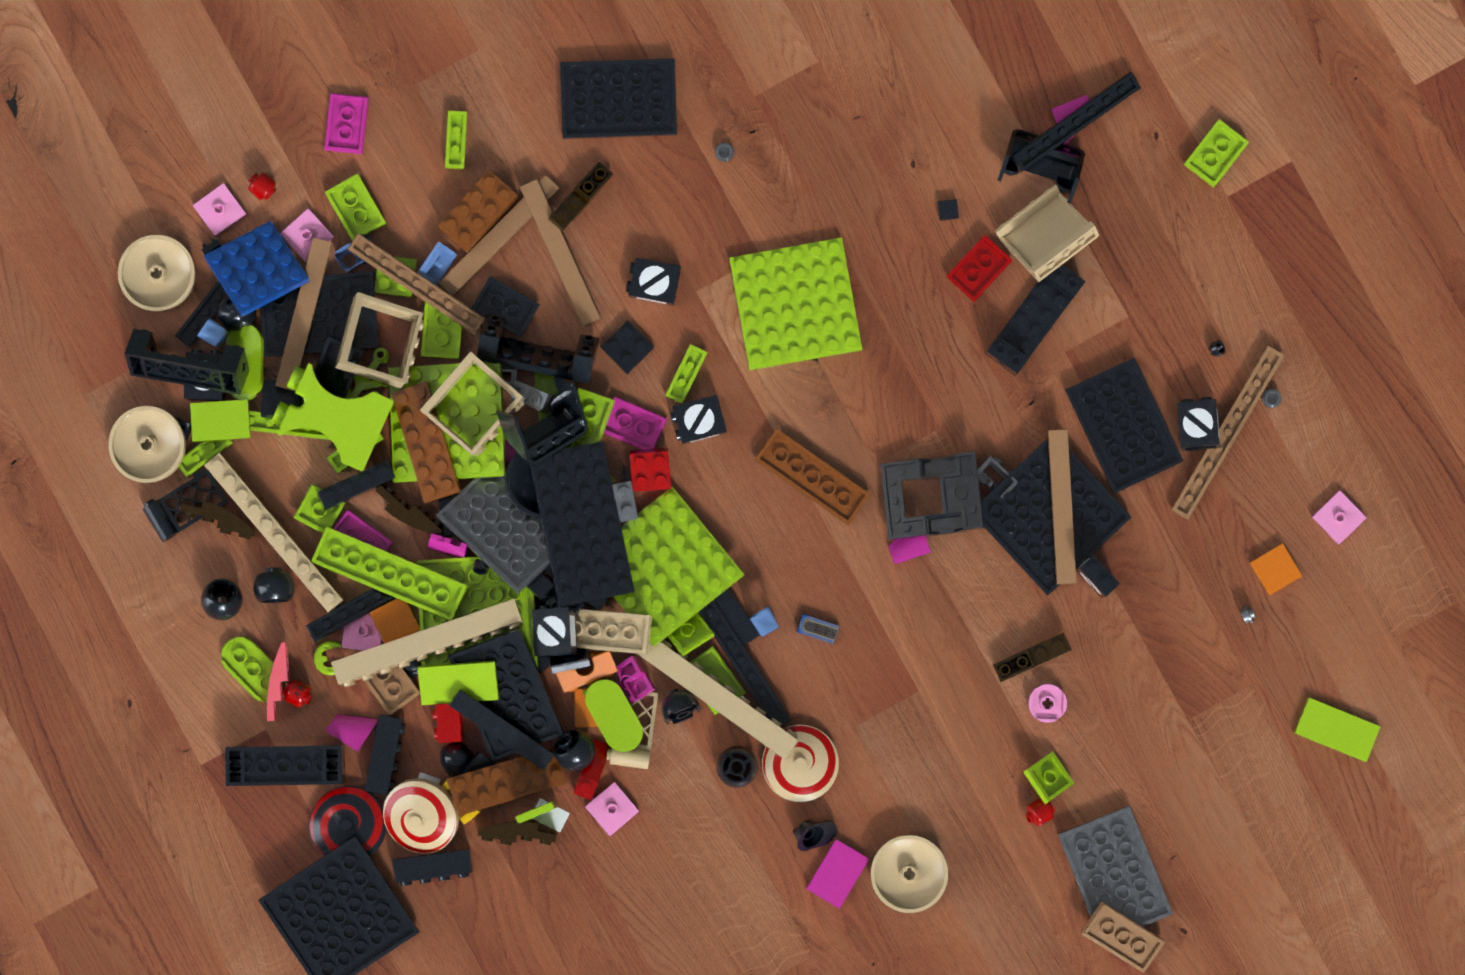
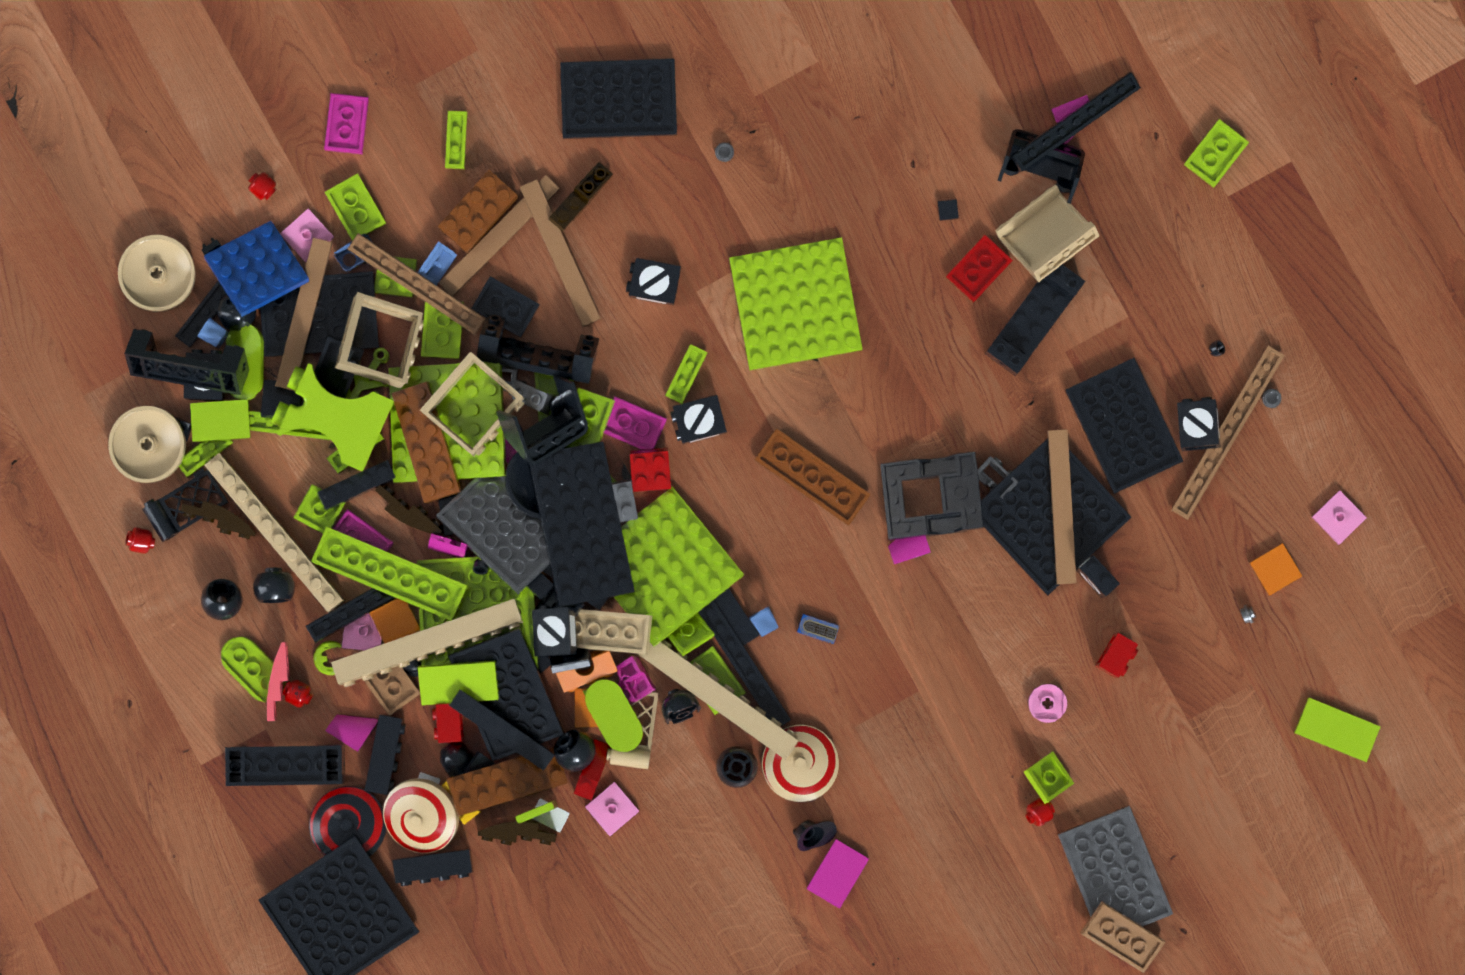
bright pink plate [193,183,247,237] -> none
black plate [600,320,654,375] -> none
tan dish [871,835,948,913] -> none
dark brown slope [993,632,1072,682] -> none
none -> red head [125,527,155,554]
none -> red brick [1095,633,1139,678]

